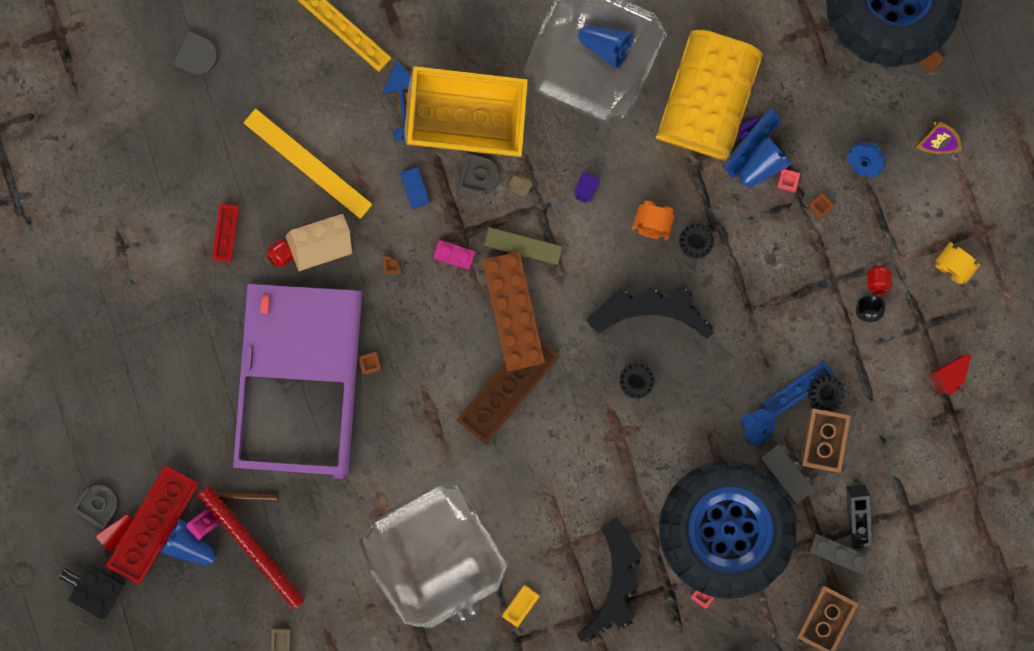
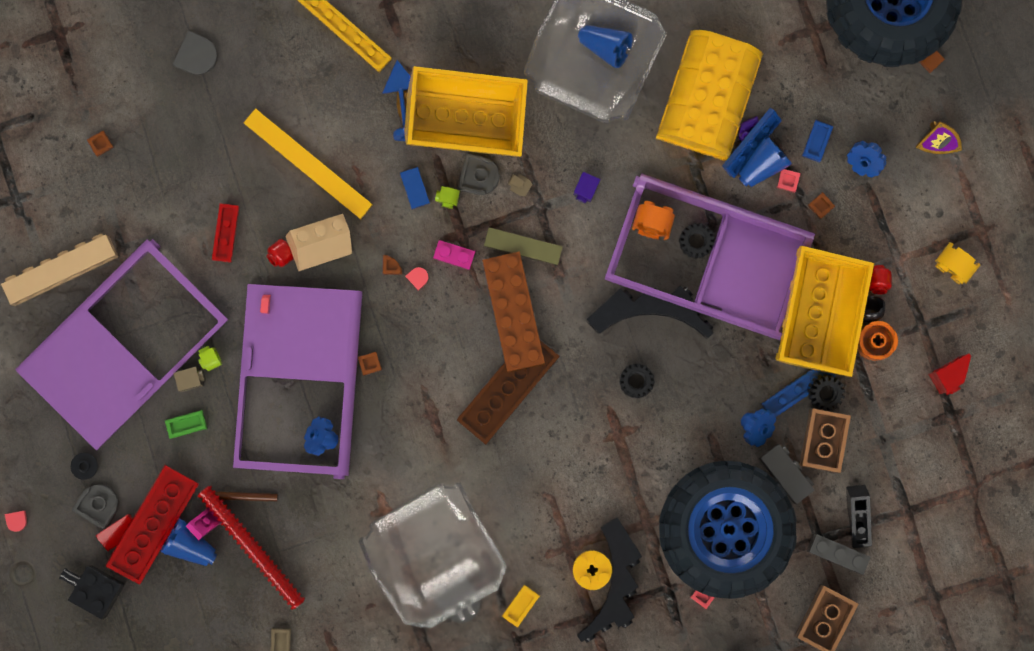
none -> tan brick [1,234,119,306]
none -> coral tile [5,511,27,532]
none -> medium lavender door [15,239,228,450]
none -> black piece [70,453,98,480]
none -> dark orange tile [87,130,114,157]
none -> bright green tile [165,410,208,439]
none -> dark tan brick [174,367,205,392]
none -> lime plate [198,346,222,372]
none -> blue plant [304,417,339,456]
none -> coral tile [405,267,429,291]
none -> lime plate [435,186,460,209]
none -> yellow brick [572,550,612,590]
none -> medium lavender door [605,173,815,340]
none -> yellow container [775,246,874,377]
none -> blue tile [802,120,834,163]
none -> orange brick [858,321,898,361]

